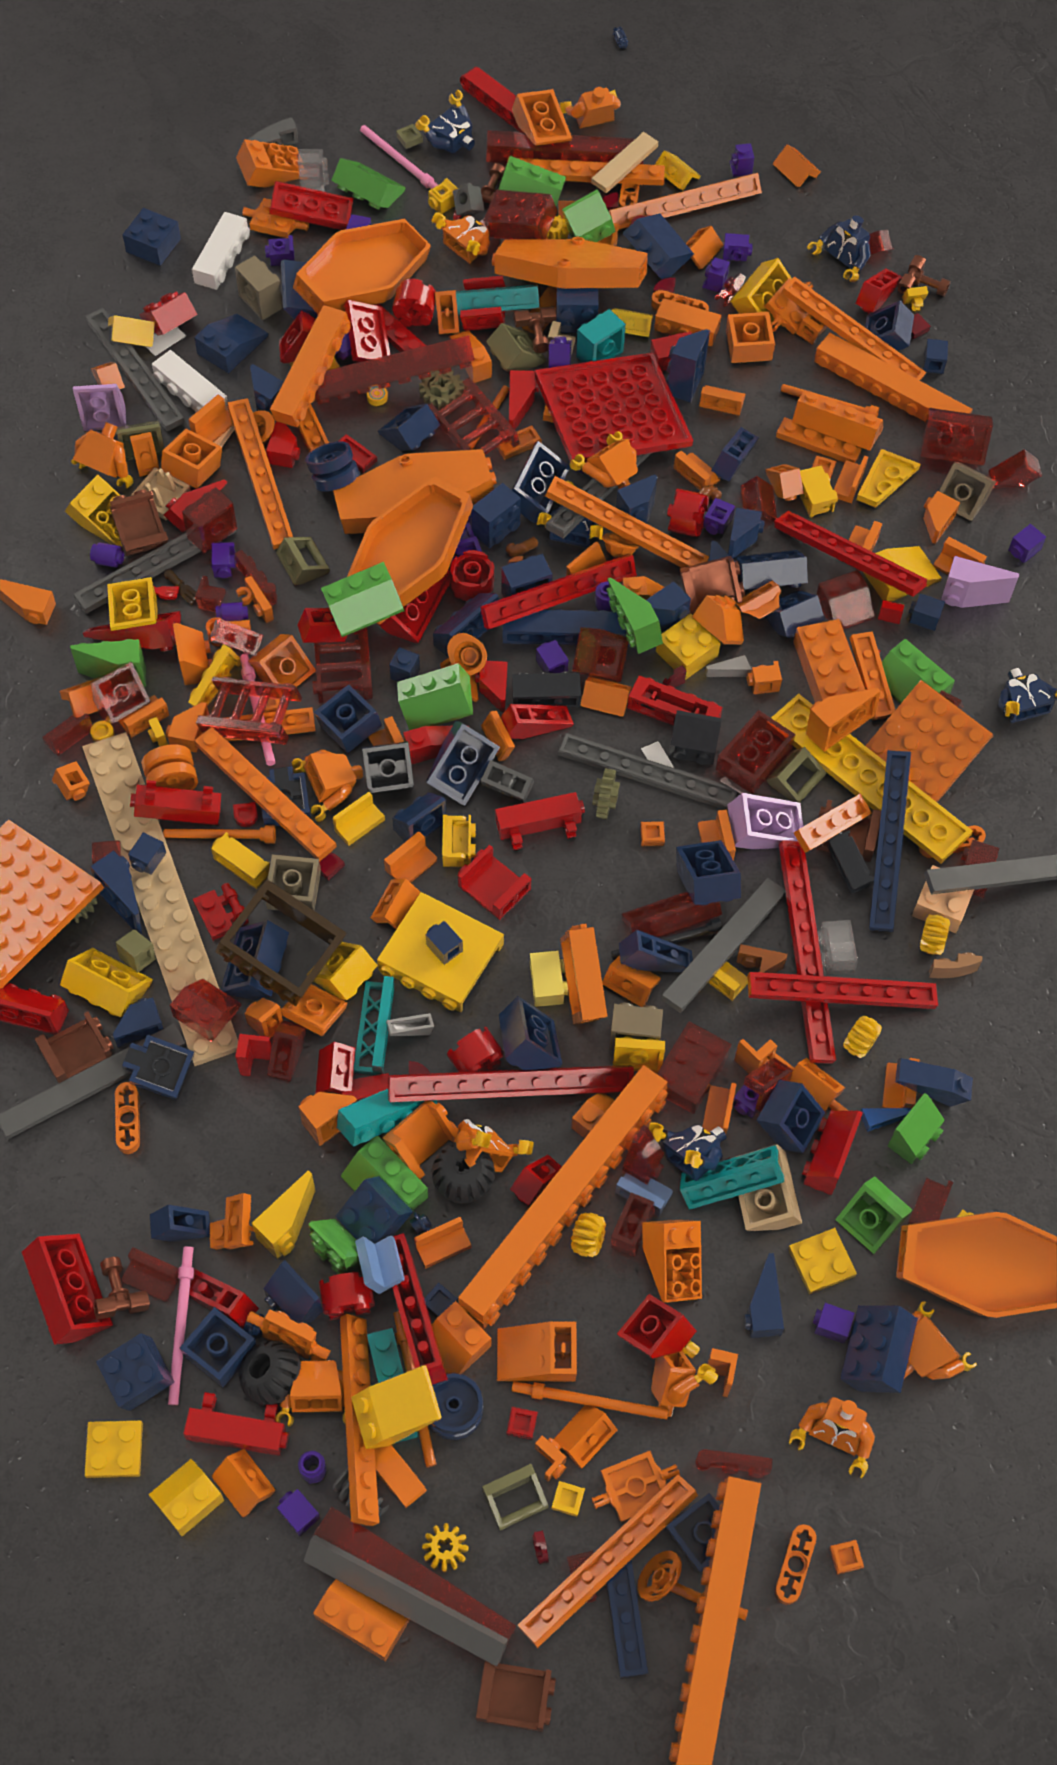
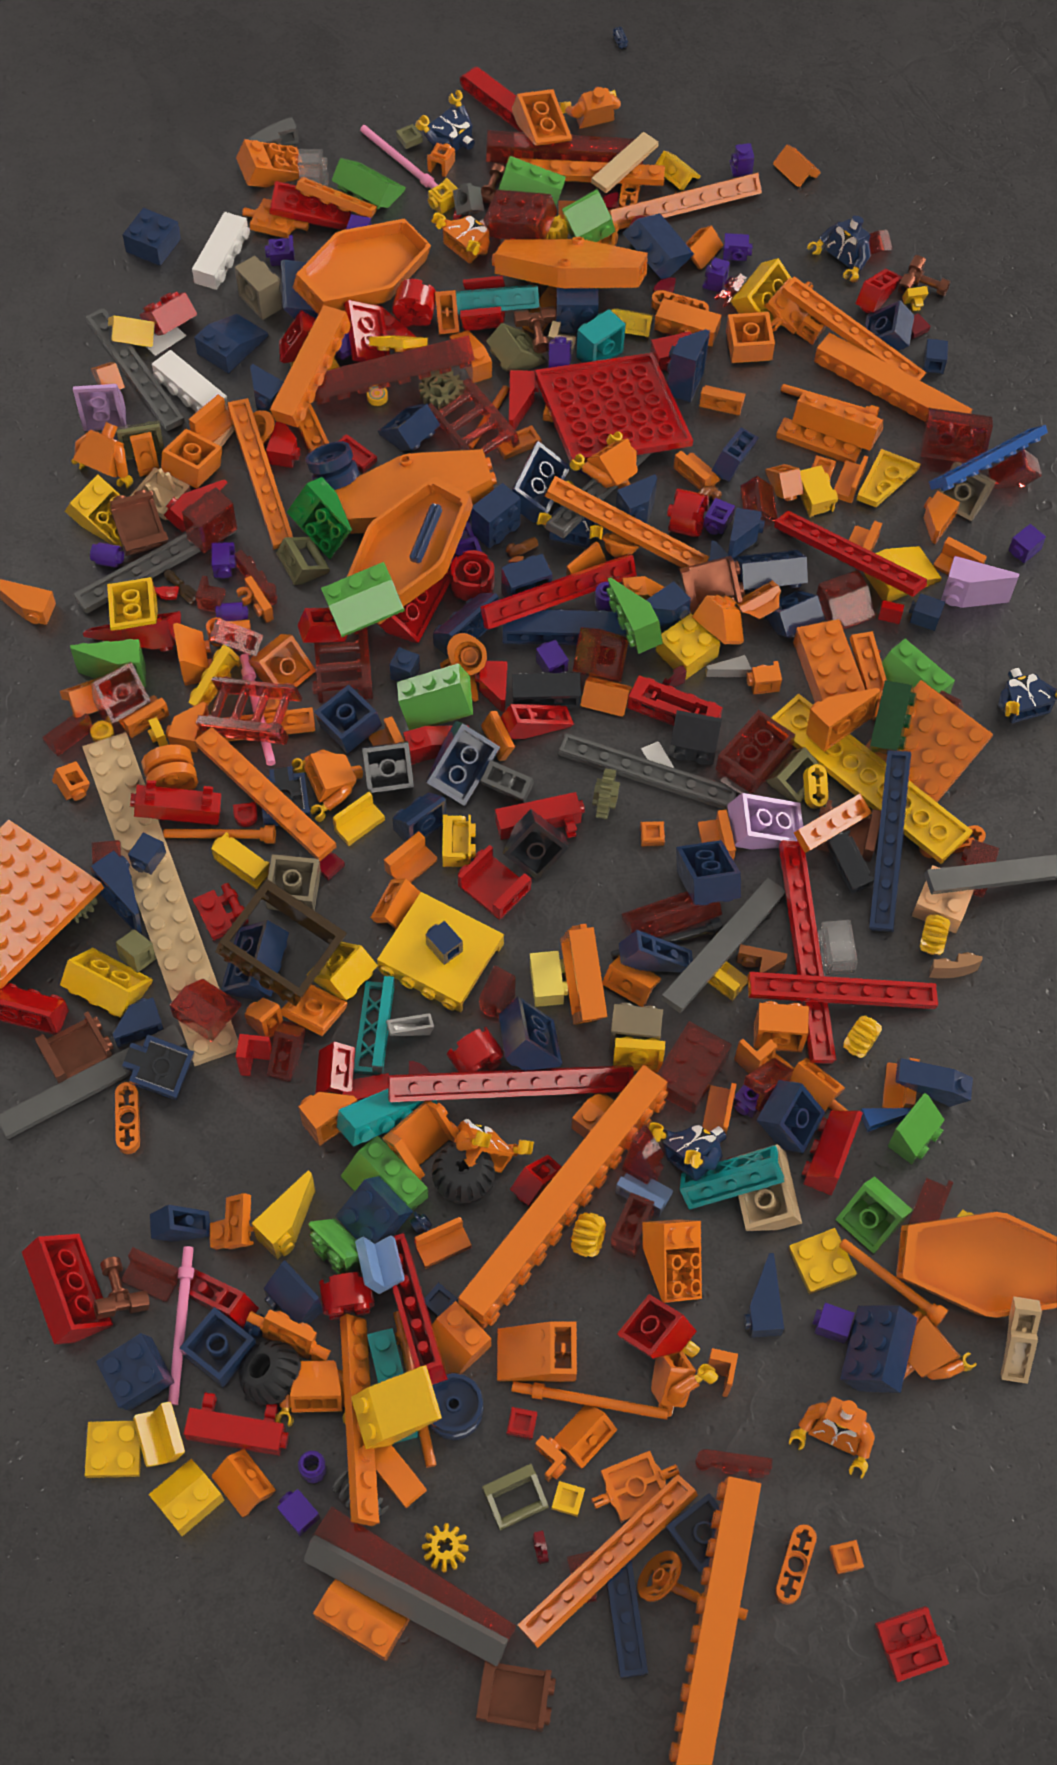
none -> yellow panel [133,1402,185,1467]
none -> green slope [287,477,352,559]
none -> orange plate [296,177,377,218]
none -> yellow plate [369,335,428,352]
none -> dark blue axle [409,503,442,564]
none -> orange window [427,143,455,177]
none -> clear red slope [480,965,516,1018]
none -> black slope [503,809,569,880]
none -> orange brick [753,1001,809,1052]
none -> yellow beam [803,764,828,809]
none -> orange piece [839,1239,949,1327]
none -> dark green brick [870,680,917,754]
none -> red slope [875,1606,949,1682]
none -> blue plate [929,425,1048,491]
none -> tan slope [1001,1297,1042,1384]

